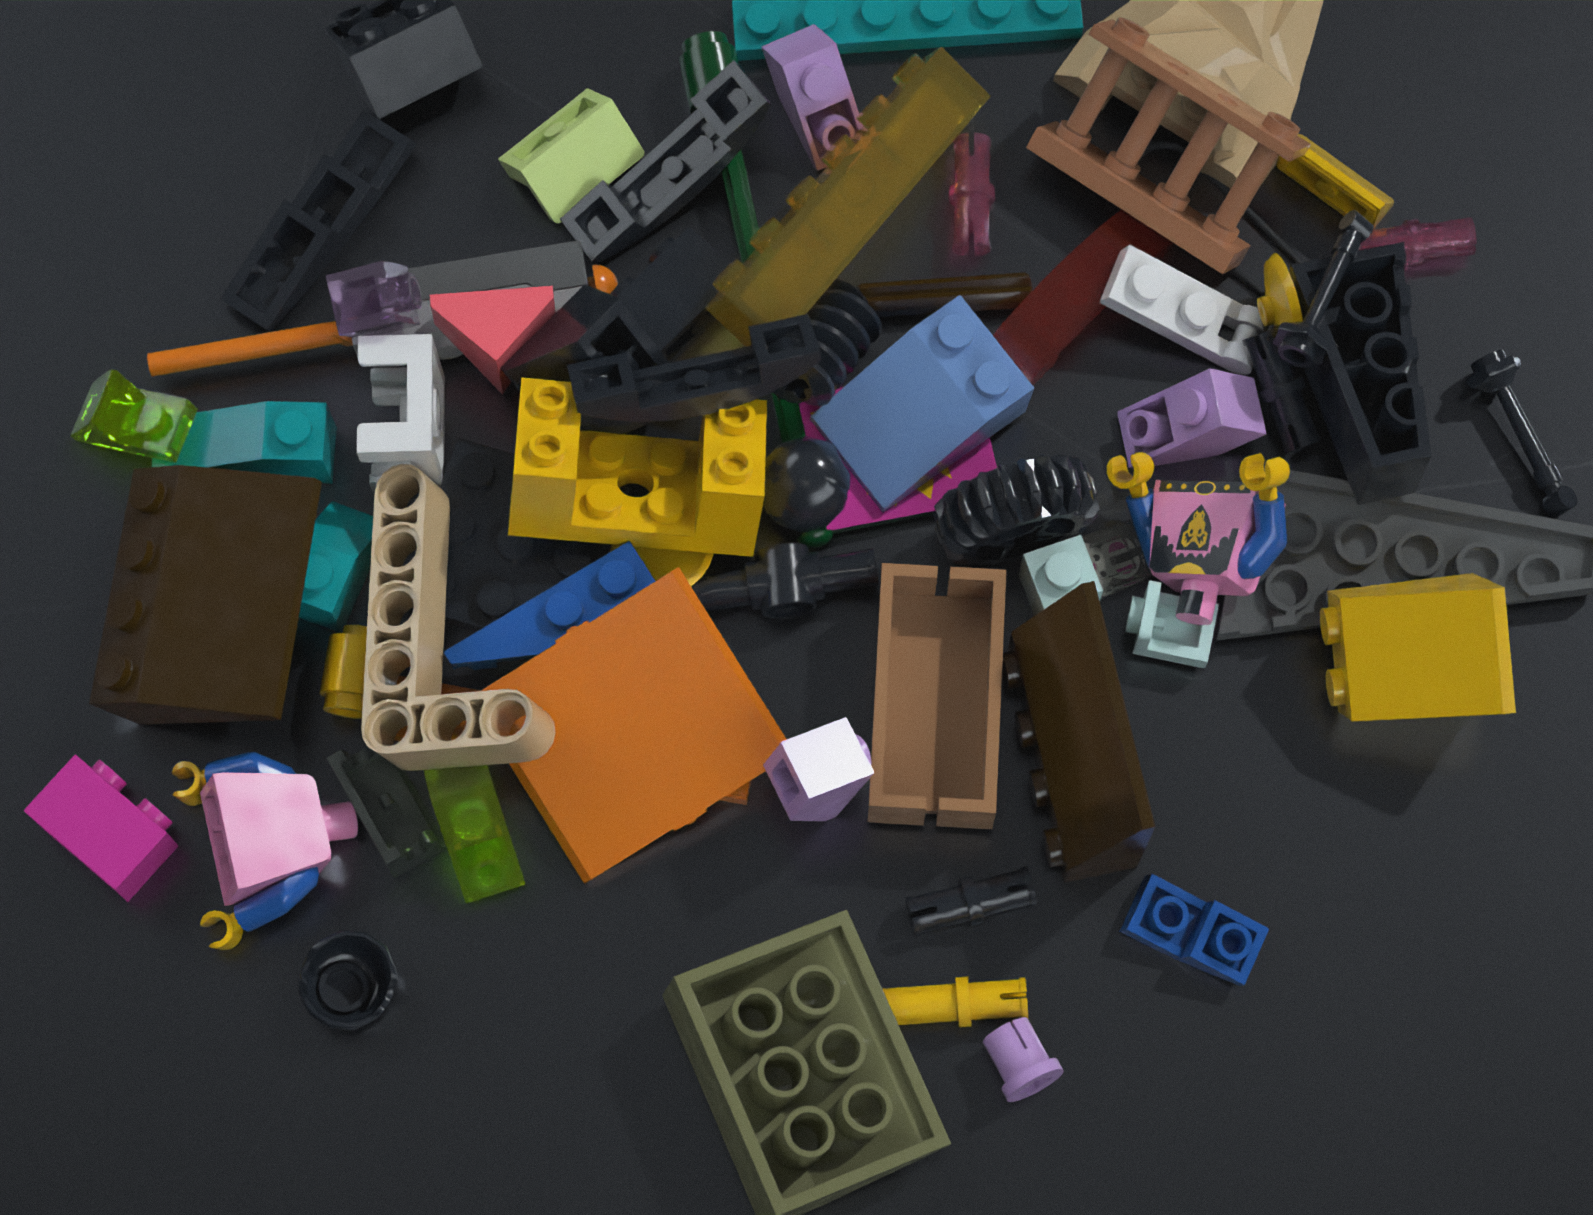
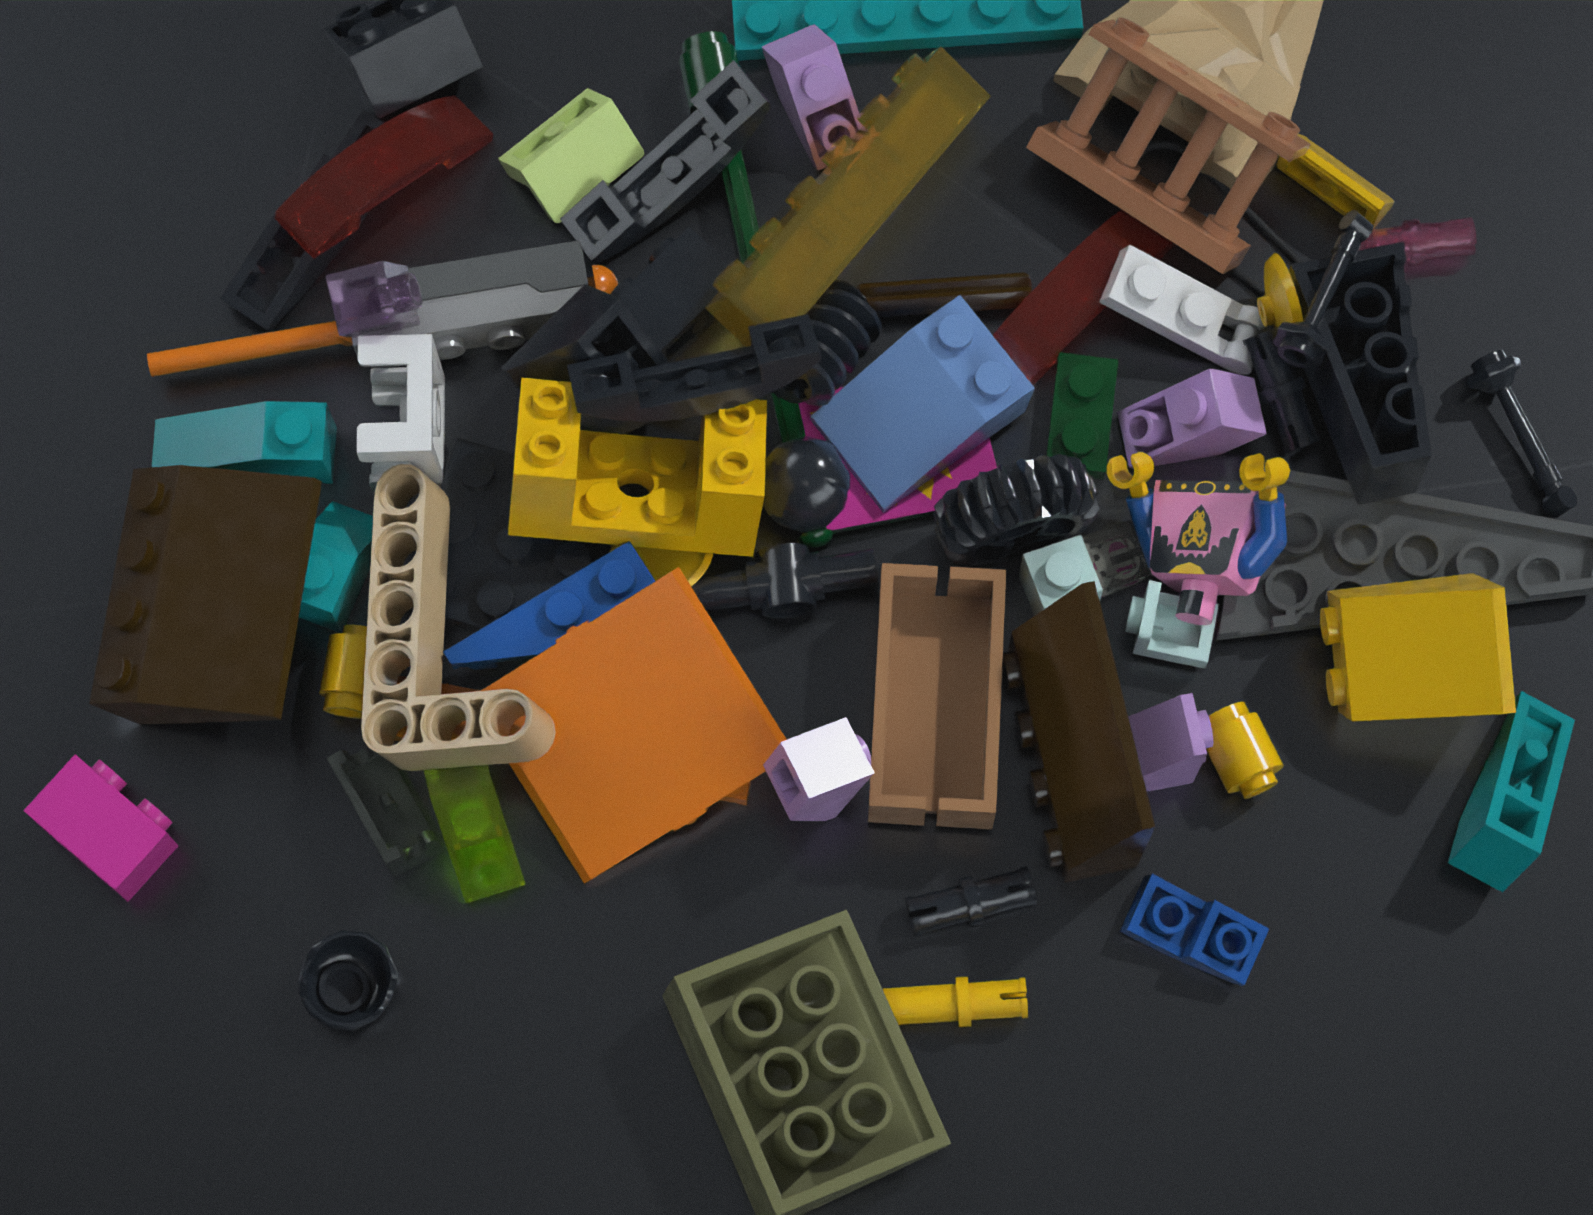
clear neon green slope [71,369,198,463] -> none
bright pink torso [172,752,358,950] -> none
coral slope [430,286,555,395] -> none
clear pink pin [949,133,995,256] -> none
lavender bush [983,1017,1064,1102] -> none
none -> clear red slope [274,95,494,259]
none -> dark green plate [1046,352,1118,480]
none -> lavender slope [1128,693,1213,792]
none -> yellow brick [1206,701,1284,799]
none -> teal slope [1448,691,1575,892]

